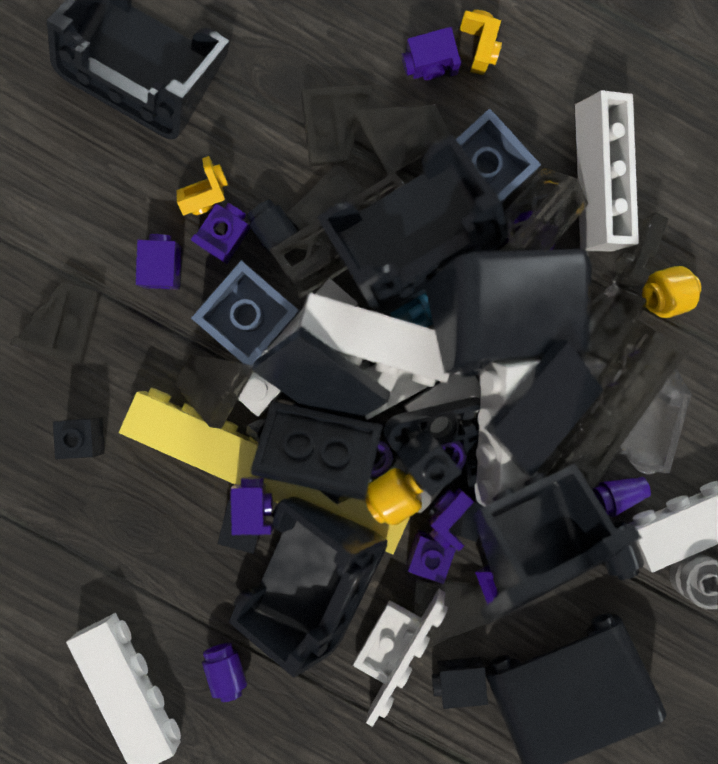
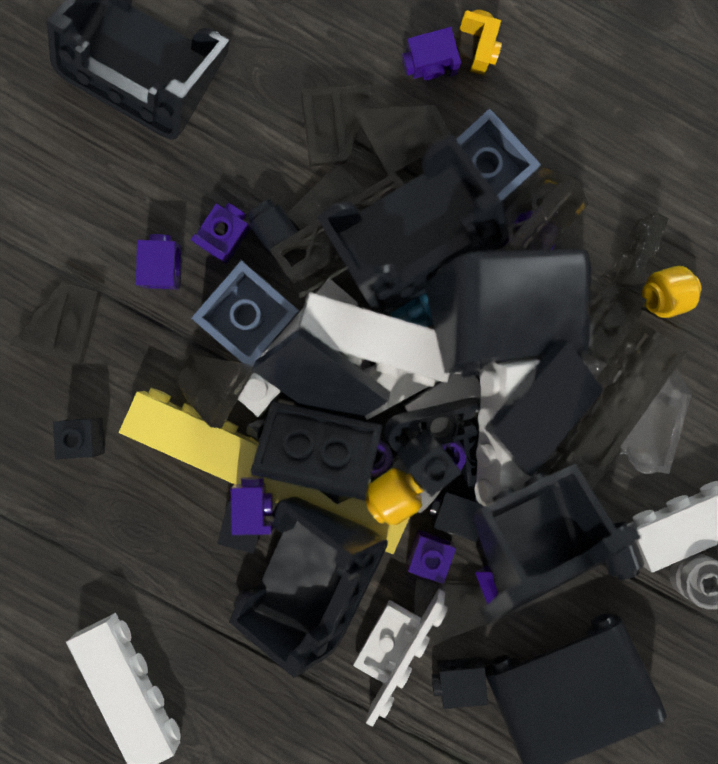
yellow bracket [176,156,228,216] -> none
dark purple brick [202,642,247,702] -> none
dark purple bracket [428,487,474,551] -> none
white brick [575,91,639,252] -> none
dark purple cone [592,476,651,517] -> none

